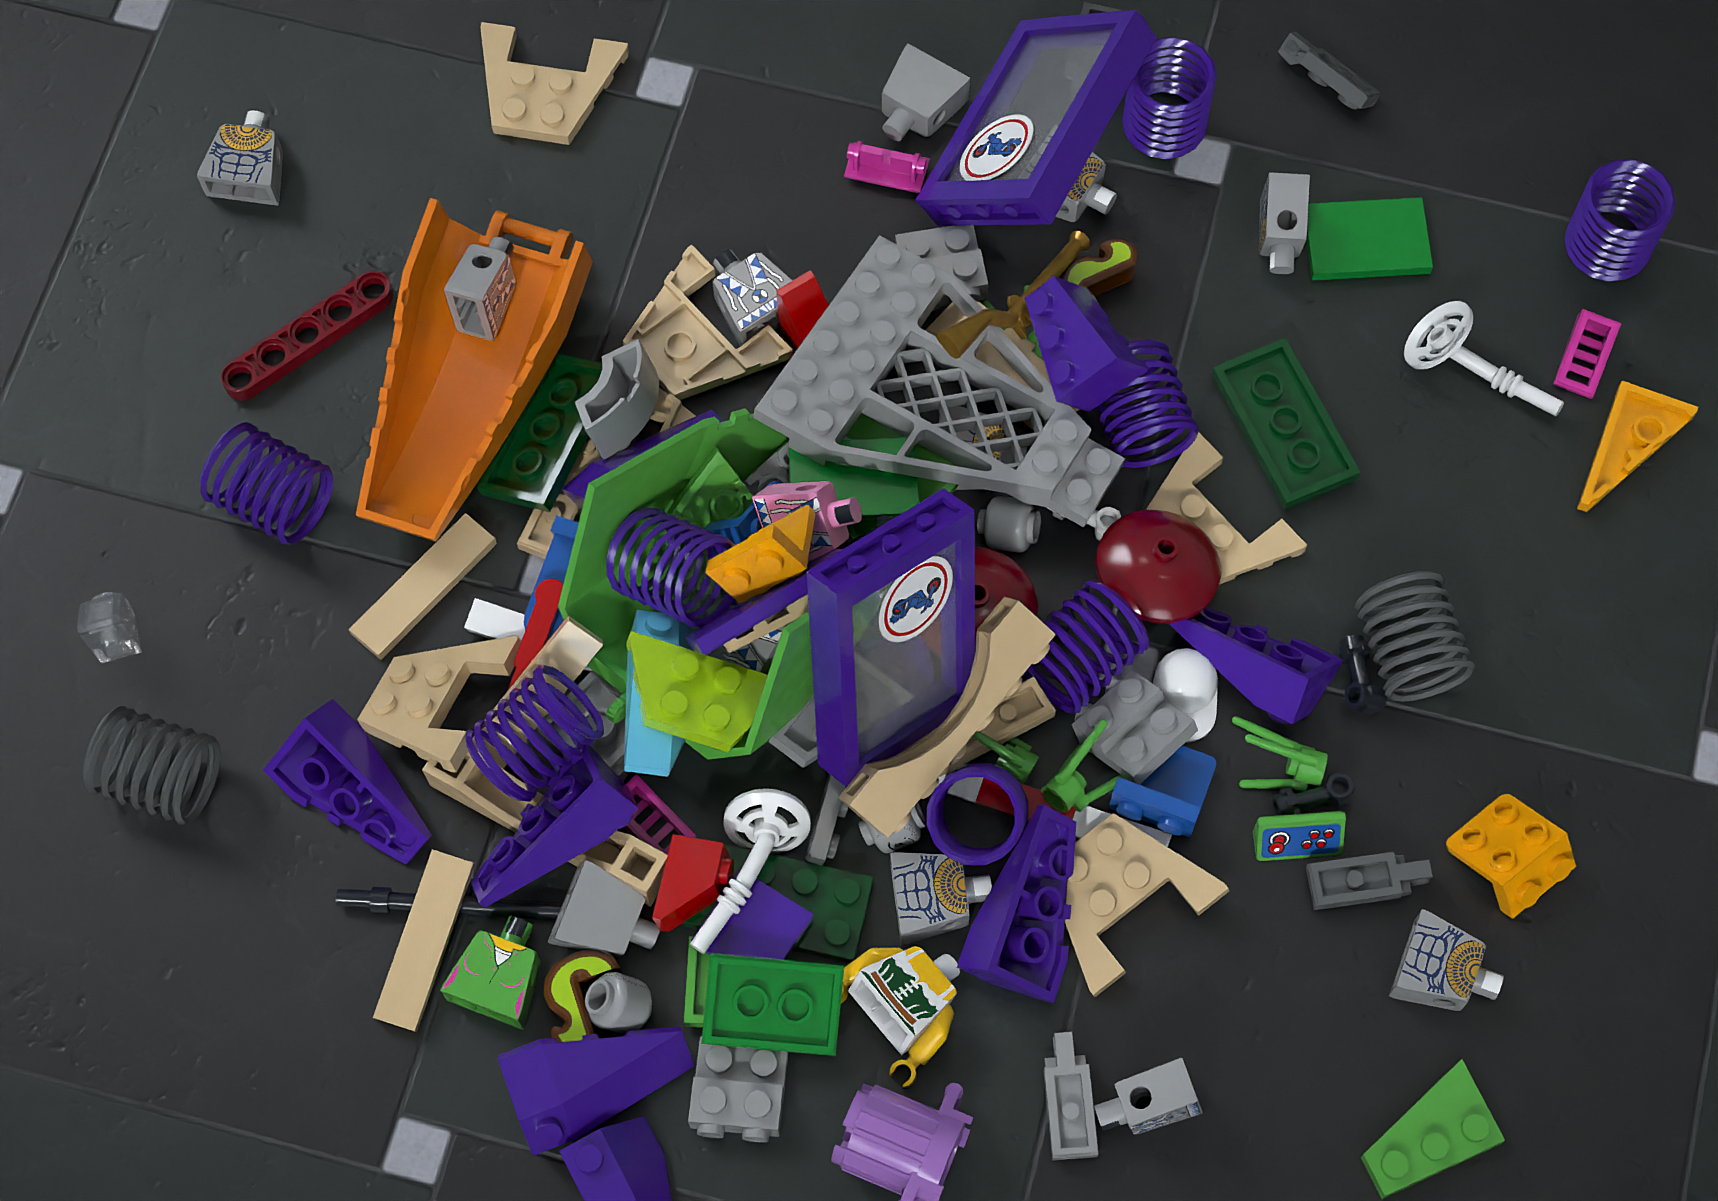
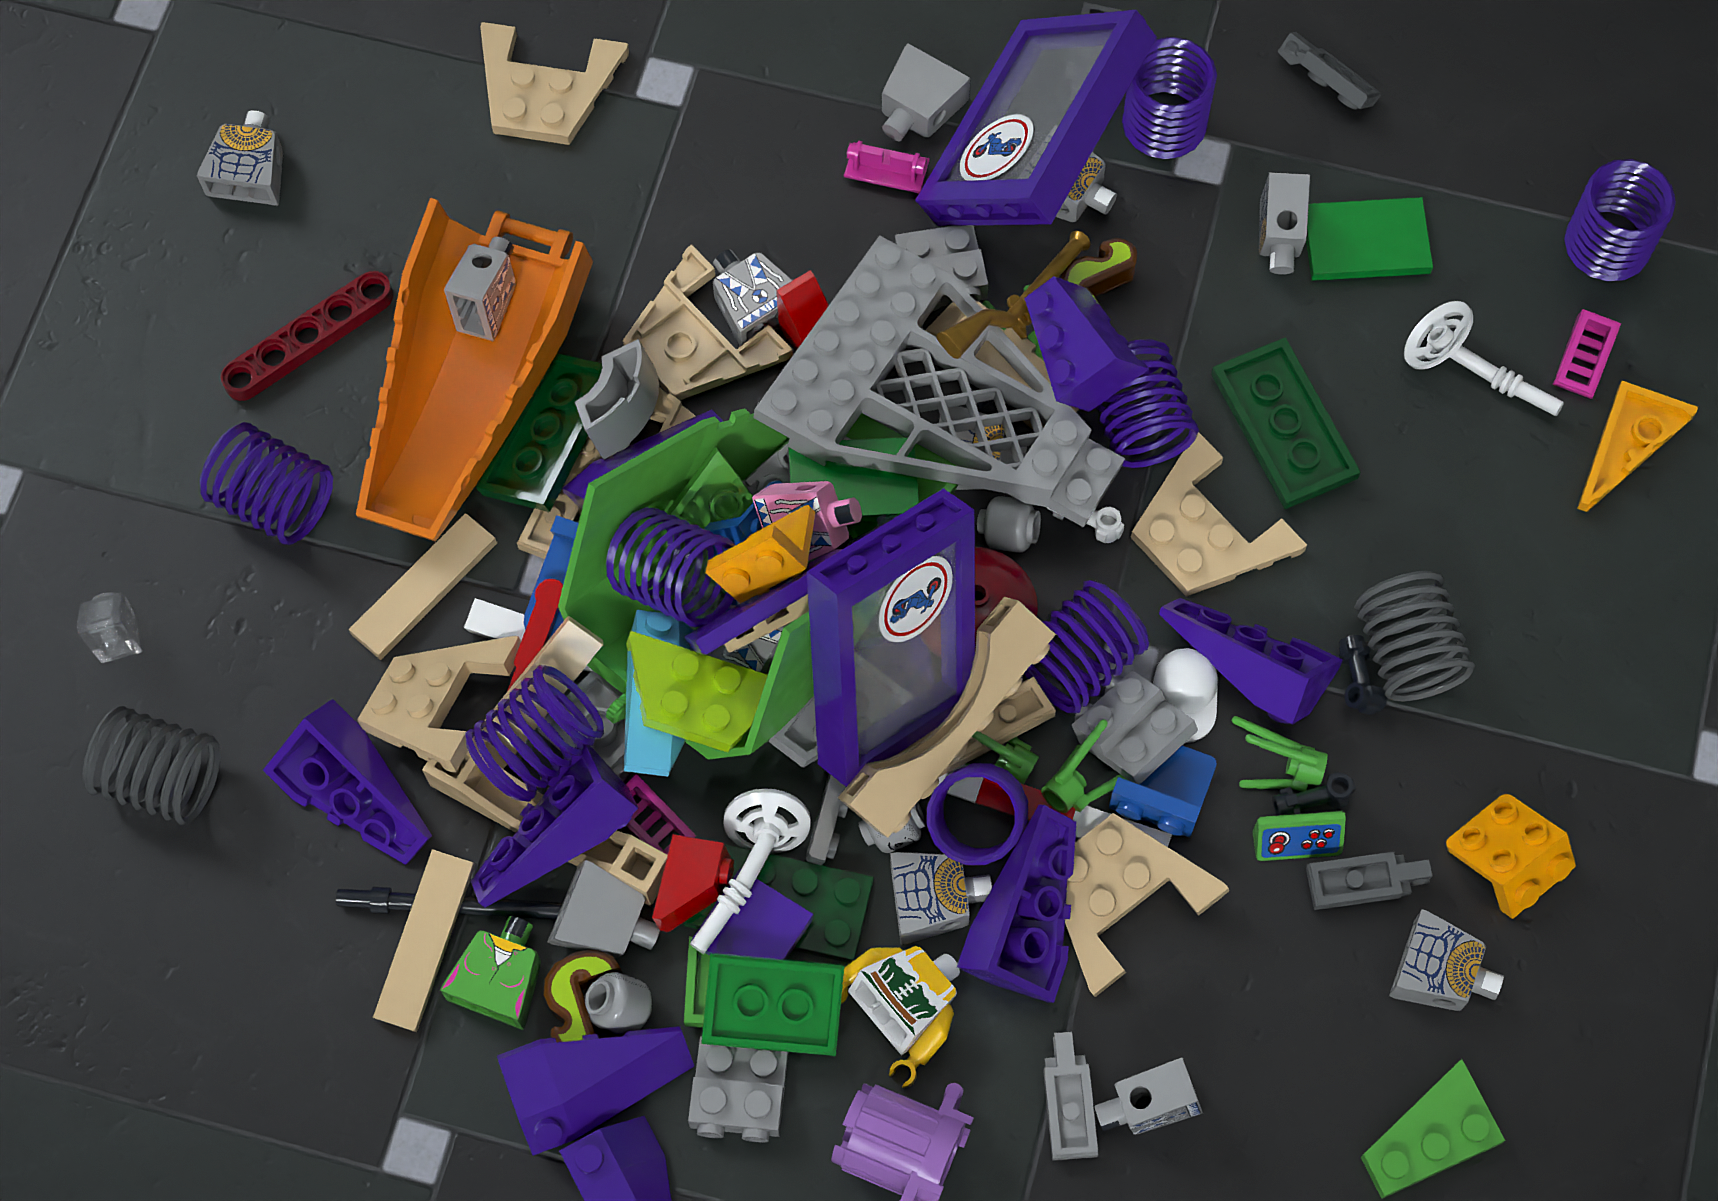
dark red dish [1095,510,1221,623] -> none

